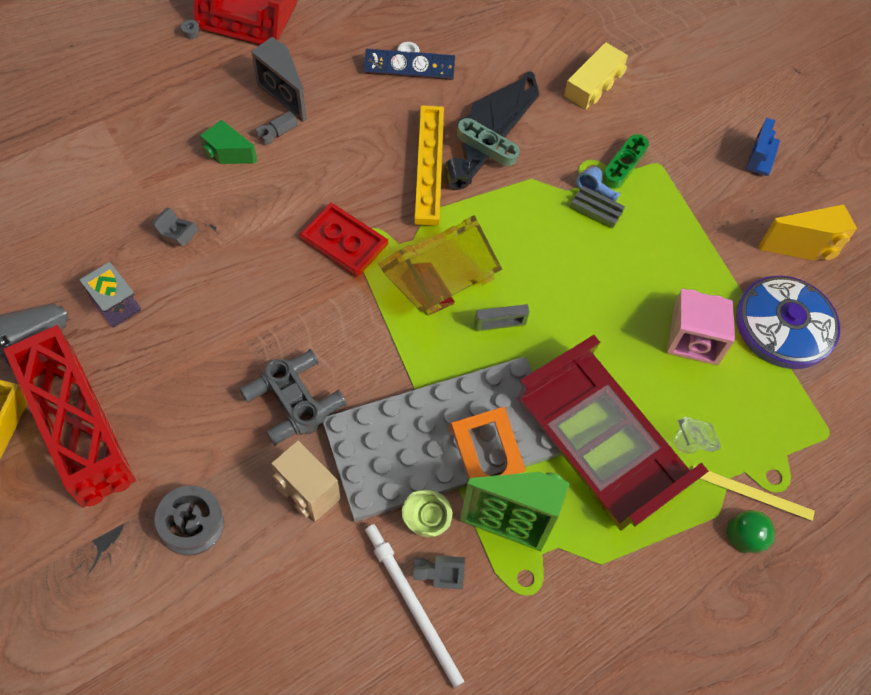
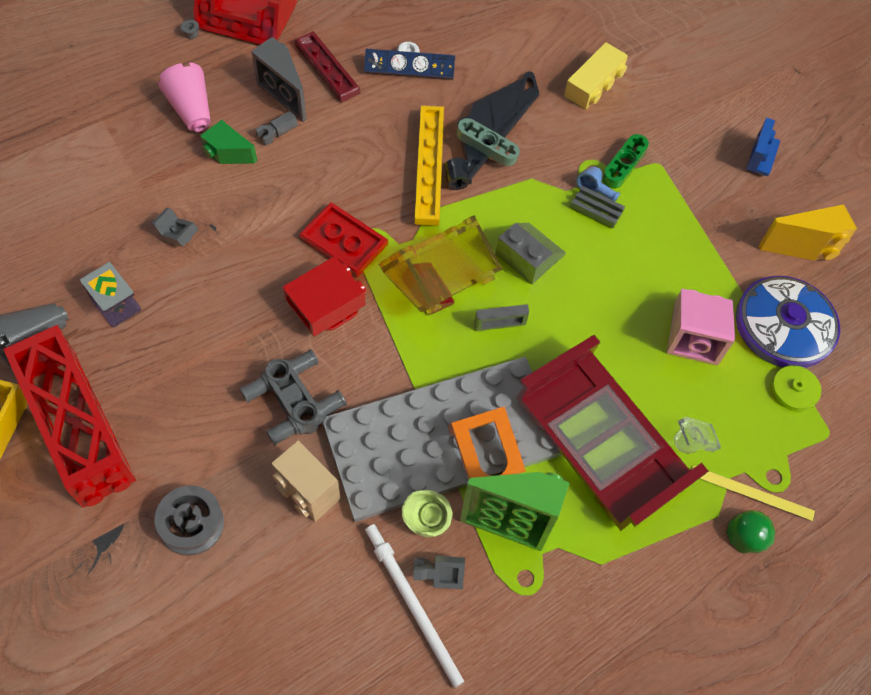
none -> bright pink cone [157,63,211,132]
none -> red brick [282,256,367,337]
none -> dark red tile [295,31,360,103]
none -> flat silver slope [496,223,566,284]
none -> lime piece [772,366,821,411]

